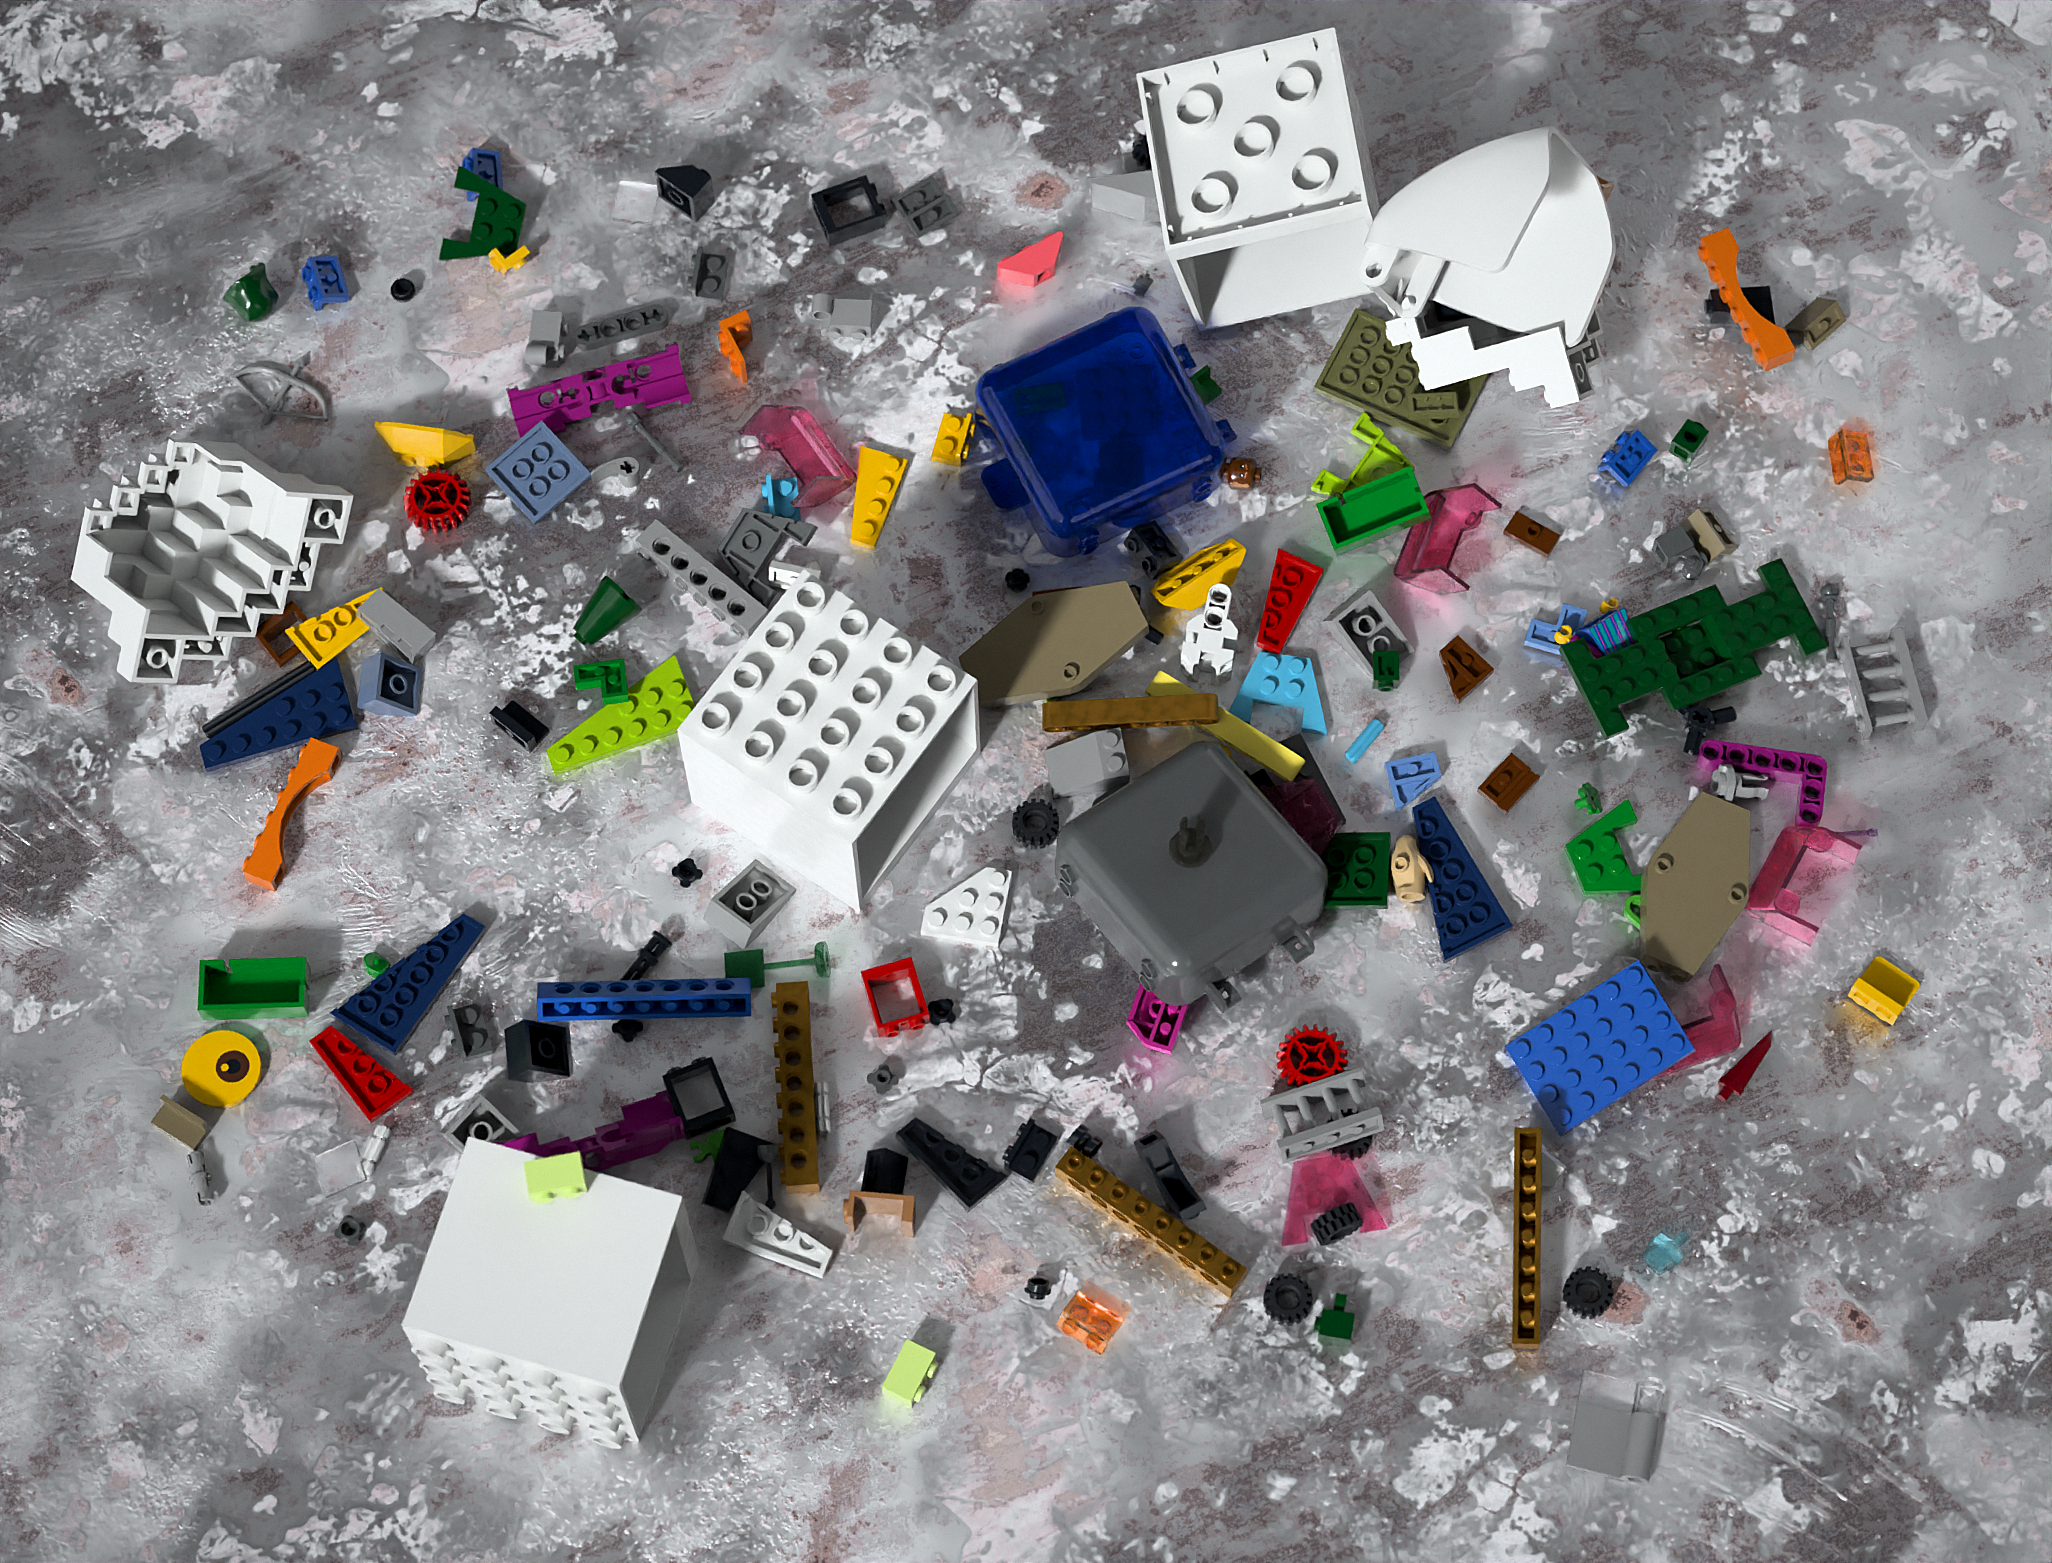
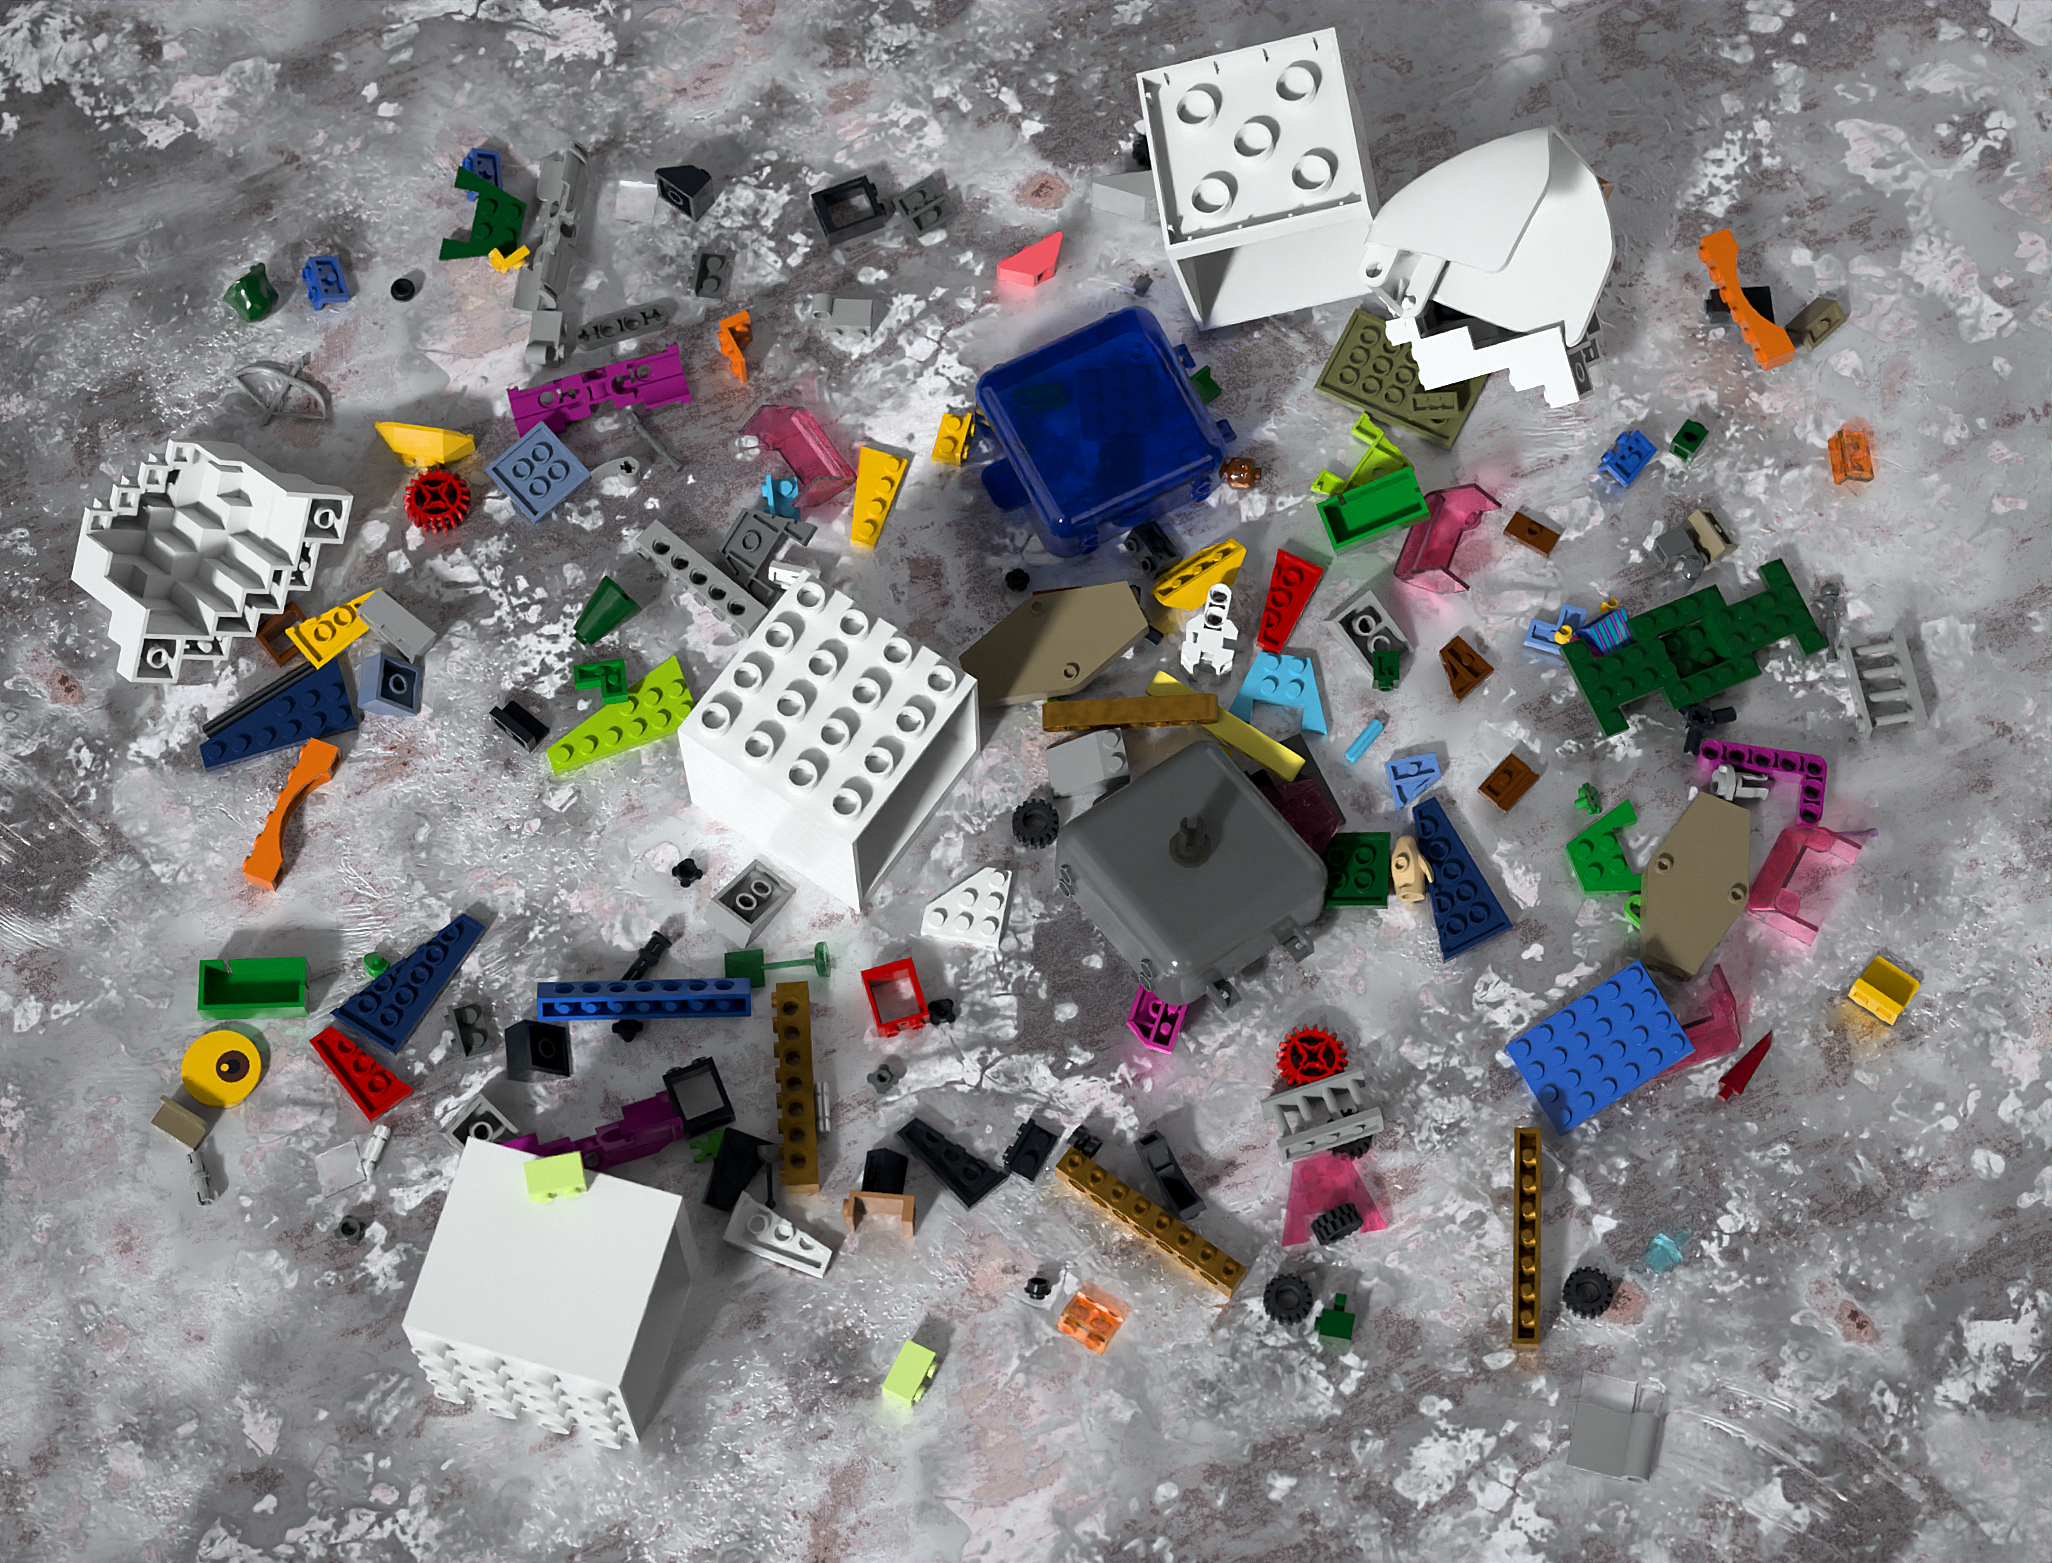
none -> light grey piece [508,139,589,316]

